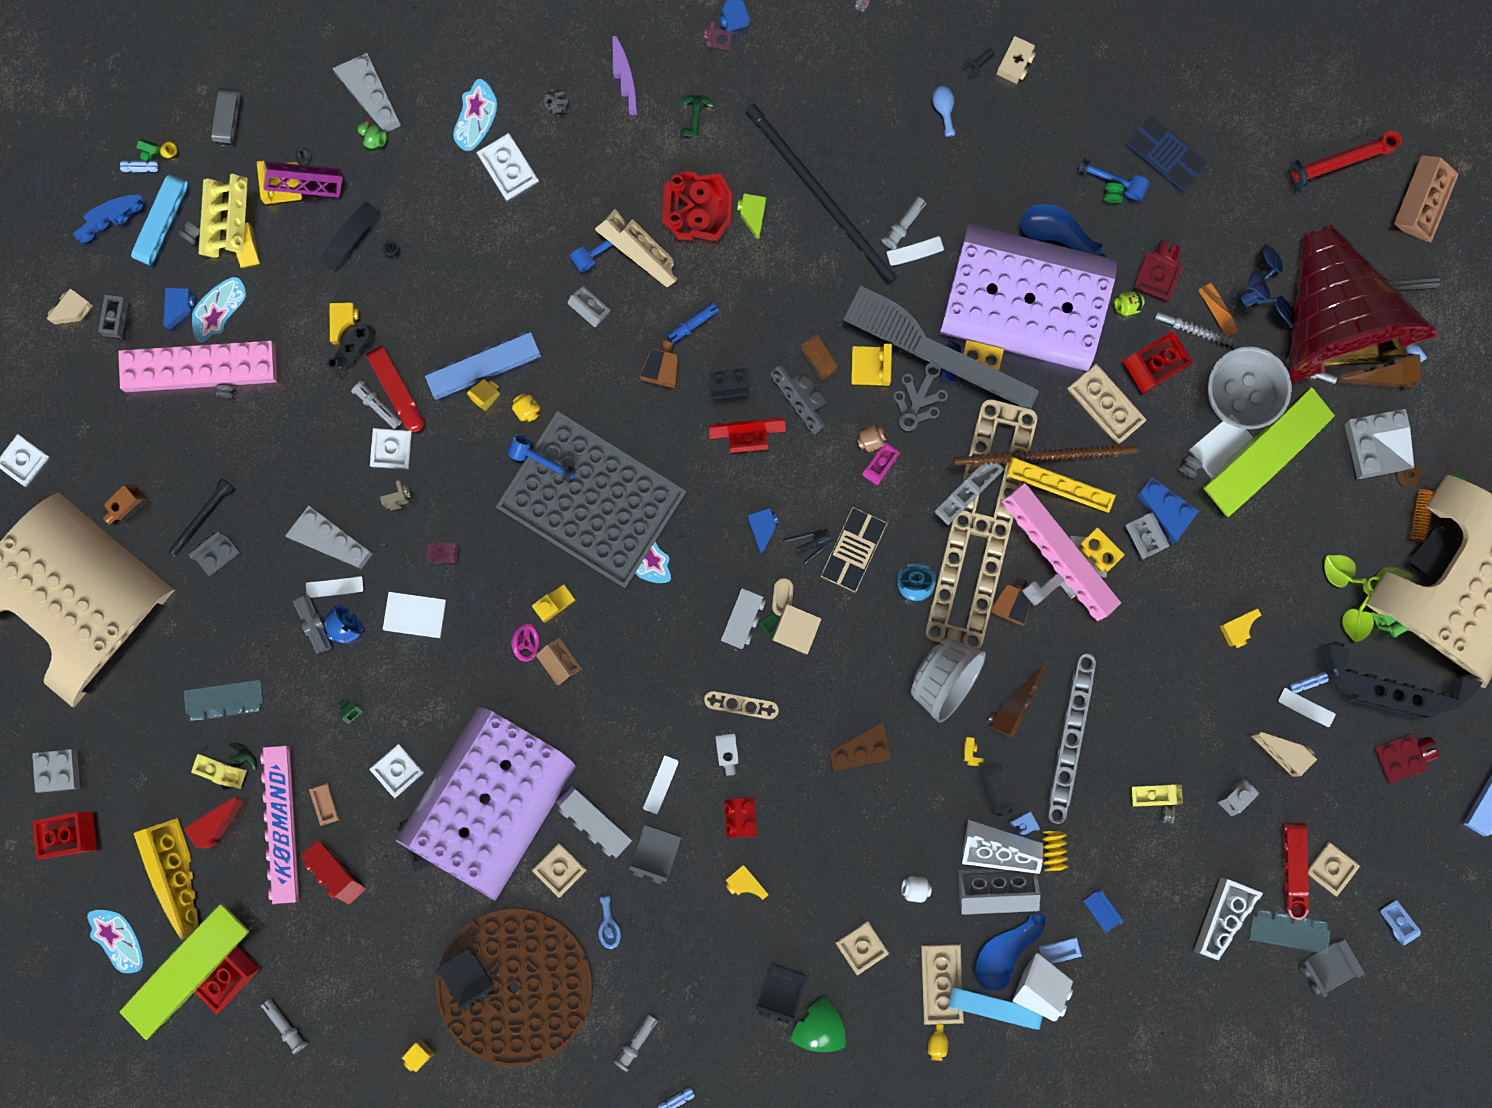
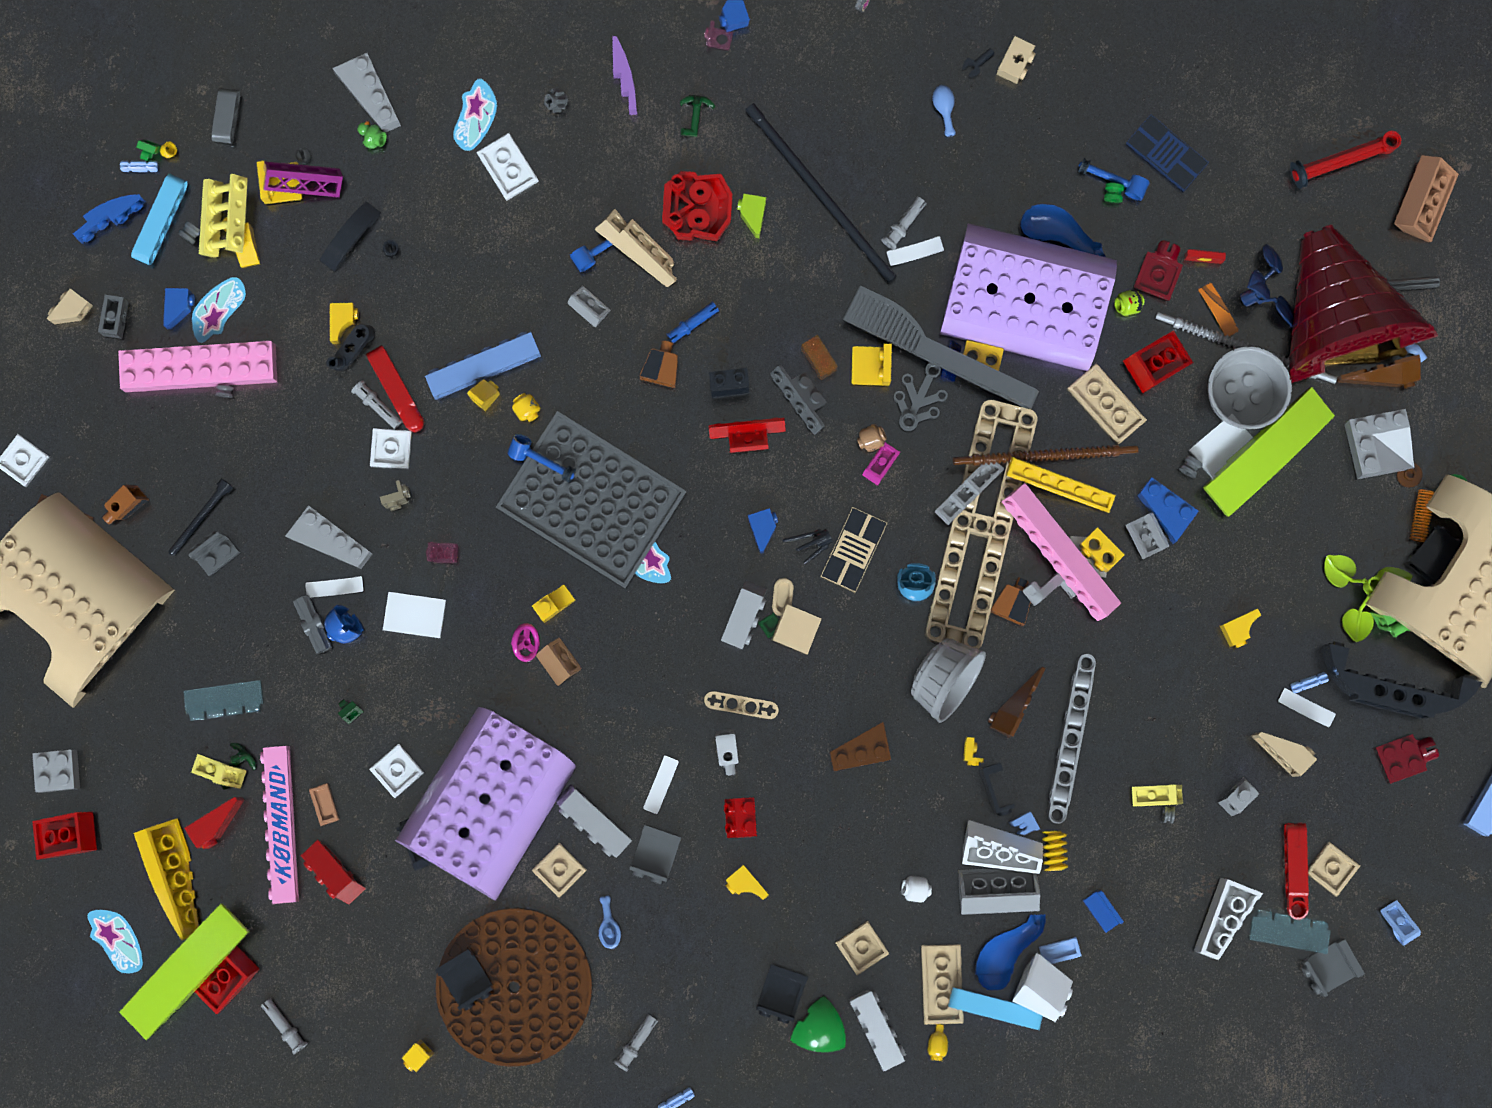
none -> wedge [849,989,906,1071]
none -> red tile [1184,249,1226,264]

